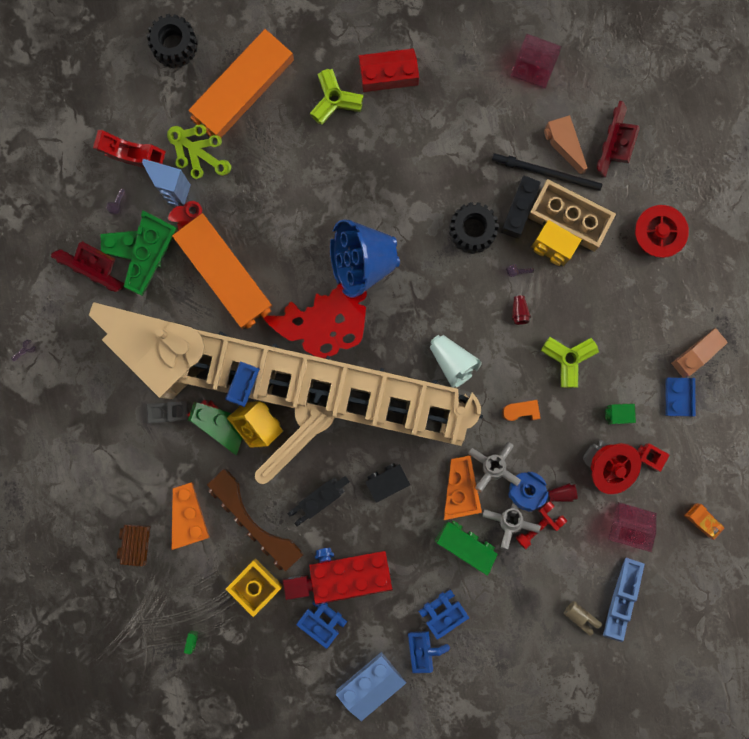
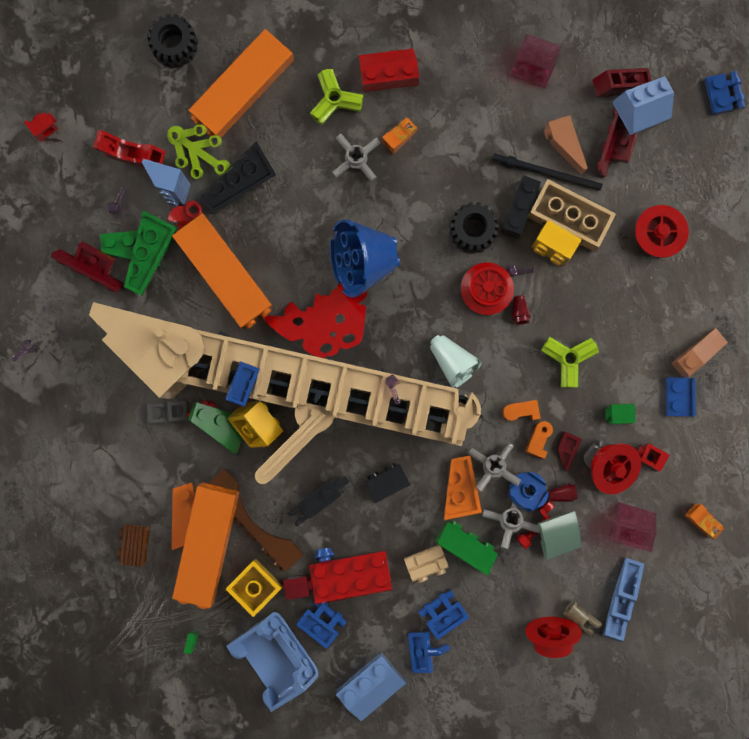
none -> red brick [24,112,58,142]
none -> orange brick [172,482,240,609]
none -> black wing [201,141,276,214]
none -> medium blue windscreen [226,612,318,712]
none -> light grey bar [332,134,381,182]
none -> orange leg [382,117,418,154]
none -> hand [385,375,401,404]
none -> tan brick [404,545,449,583]
none -> red wheel [461,262,514,315]
none -> orange leg [525,421,553,459]
none -> red wheel [525,616,582,658]
none -> sand green slope [537,511,581,560]
none -> dark red tile [556,431,582,472]
none -> dark red slope [592,68,652,97]
none -> medium blue slope [612,76,674,135]
none -> blue plate [704,71,746,115]

